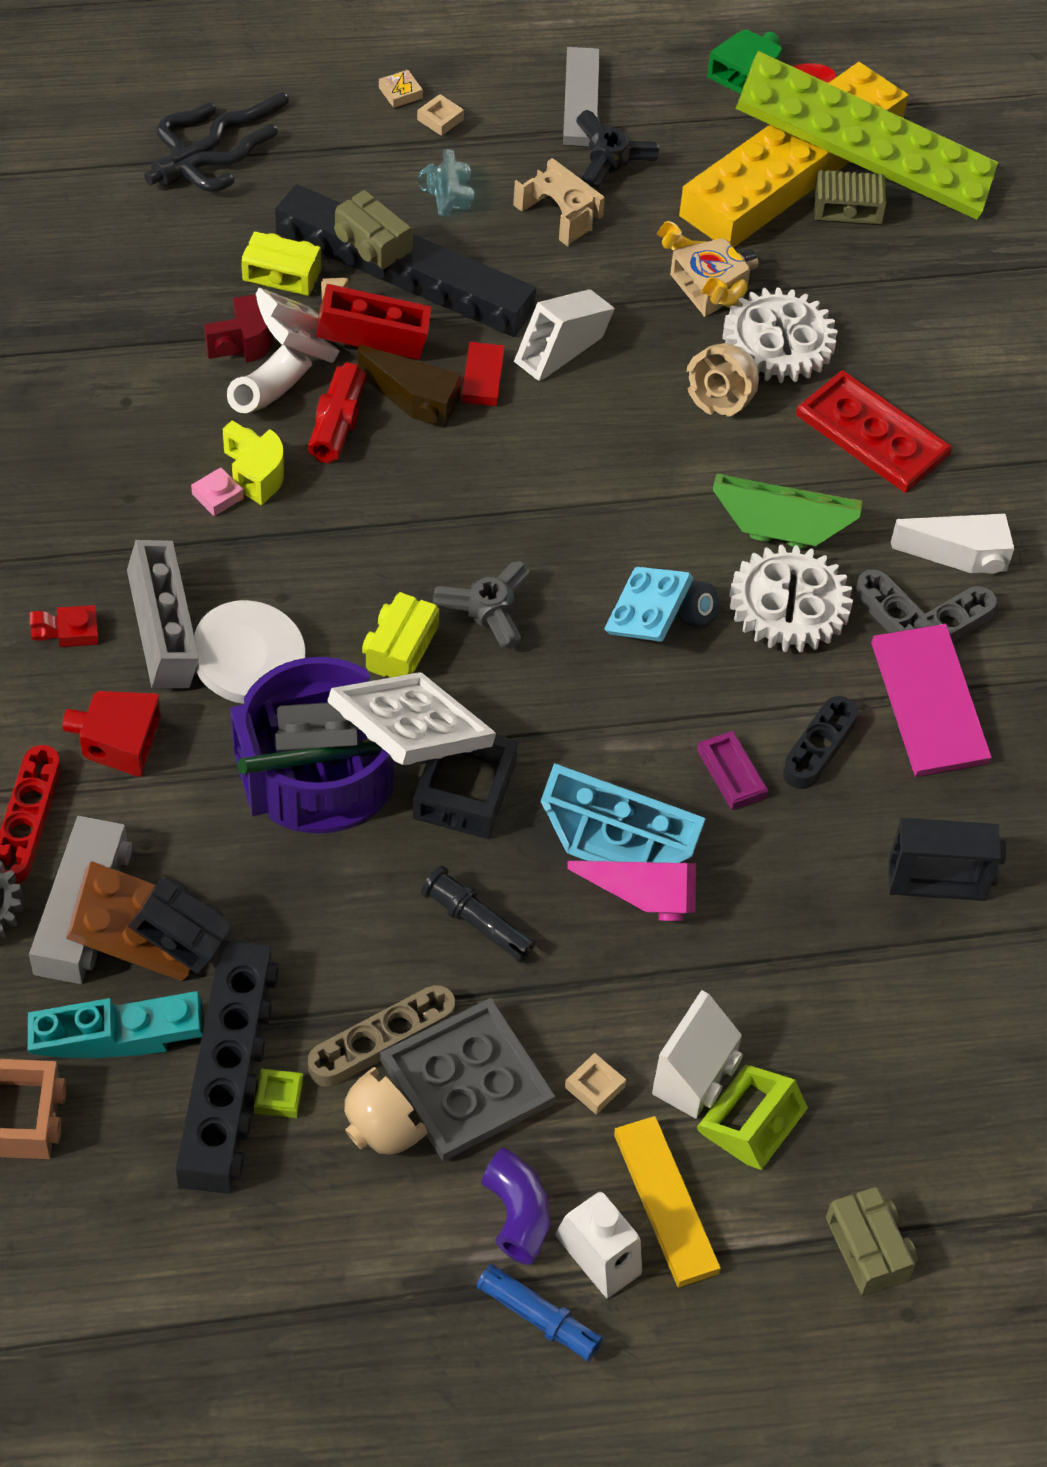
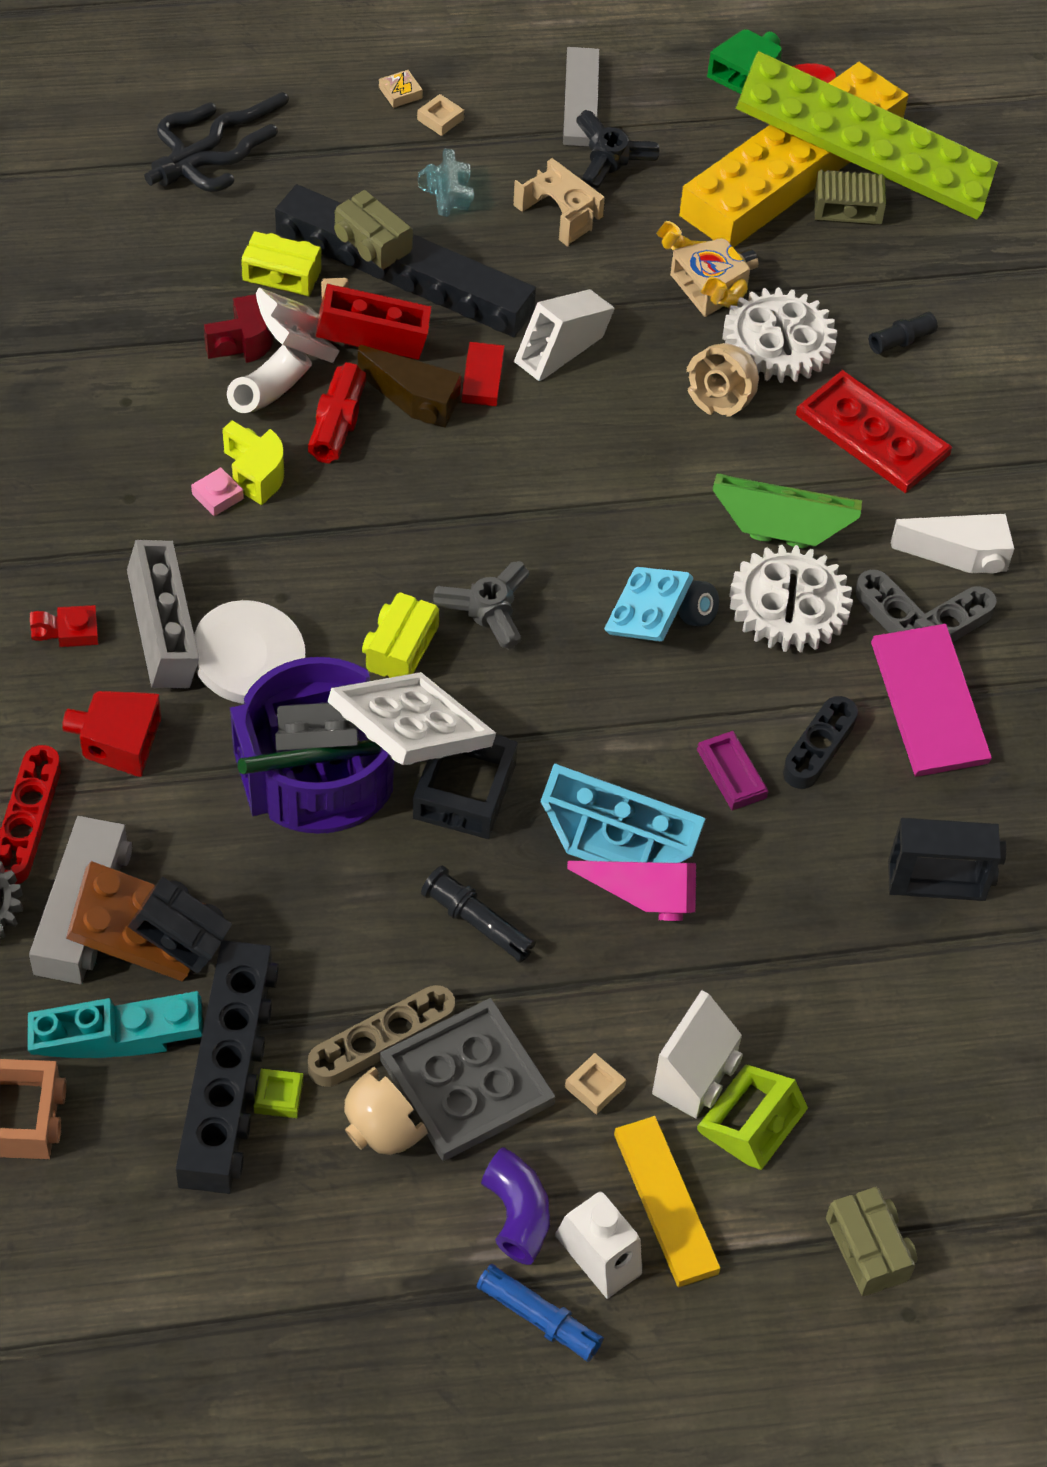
none -> black pin [868,311,938,354]

